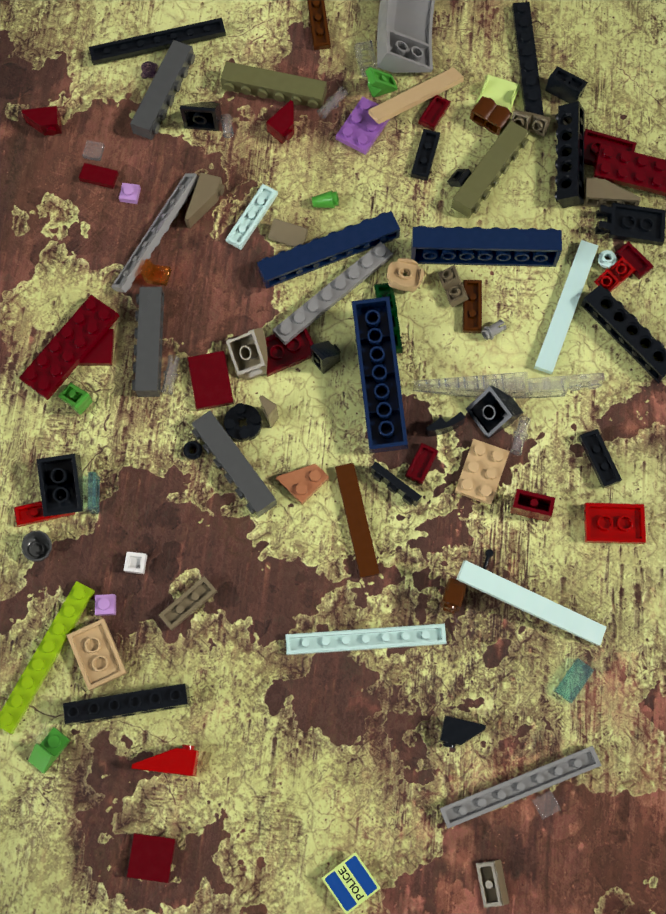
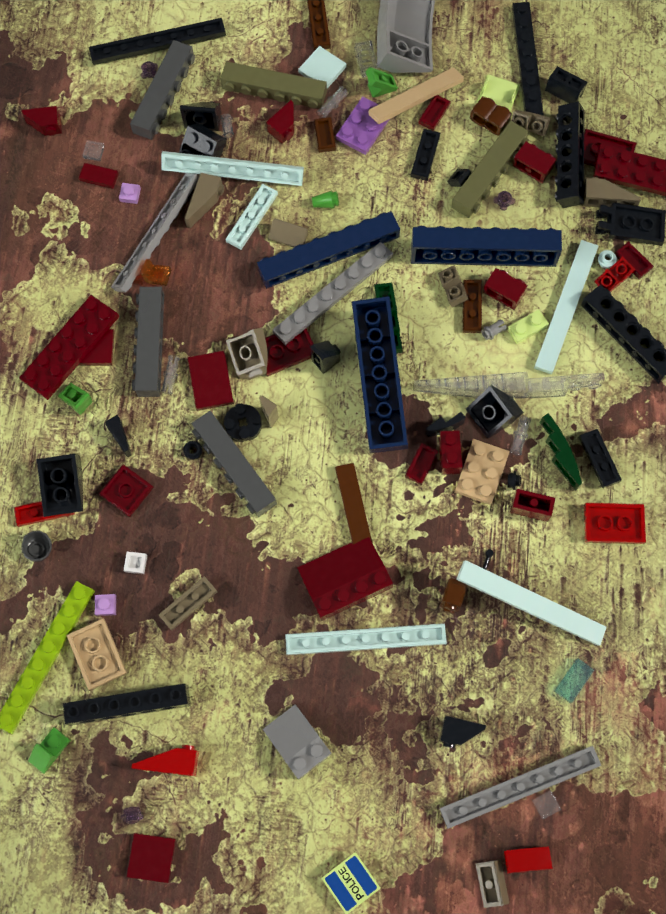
clear light blue tile [88,472,100,514] -> none
nougat wing [276,464,329,505] -> none
black plate [371,461,422,507] -> none
tan plate [387,258,424,292] -> none
none -> dark red tile [99,464,154,517]
none -> black slope [105,415,132,458]
none -> plate [121,807,144,824]
none -> light aqua tile [161,151,304,186]
none -> black slope [179,123,227,157]
none -> light grey slope [263,704,332,780]
none -> dark red slope [297,537,393,621]
none -> light aqua tile [298,46,347,88]
none -> reddish brown tile [314,117,336,153]
none -> dark red brick [439,430,462,475]
none -> dark red brick [483,268,528,310]
none -> plate [493,191,515,211]
none -> red slope [504,847,553,873]
none -> yellowish green plate [507,309,549,344]
none -> black plate [508,471,521,490]
none -> dark red brick [512,141,556,183]
none -> dark green slope [540,413,582,491]

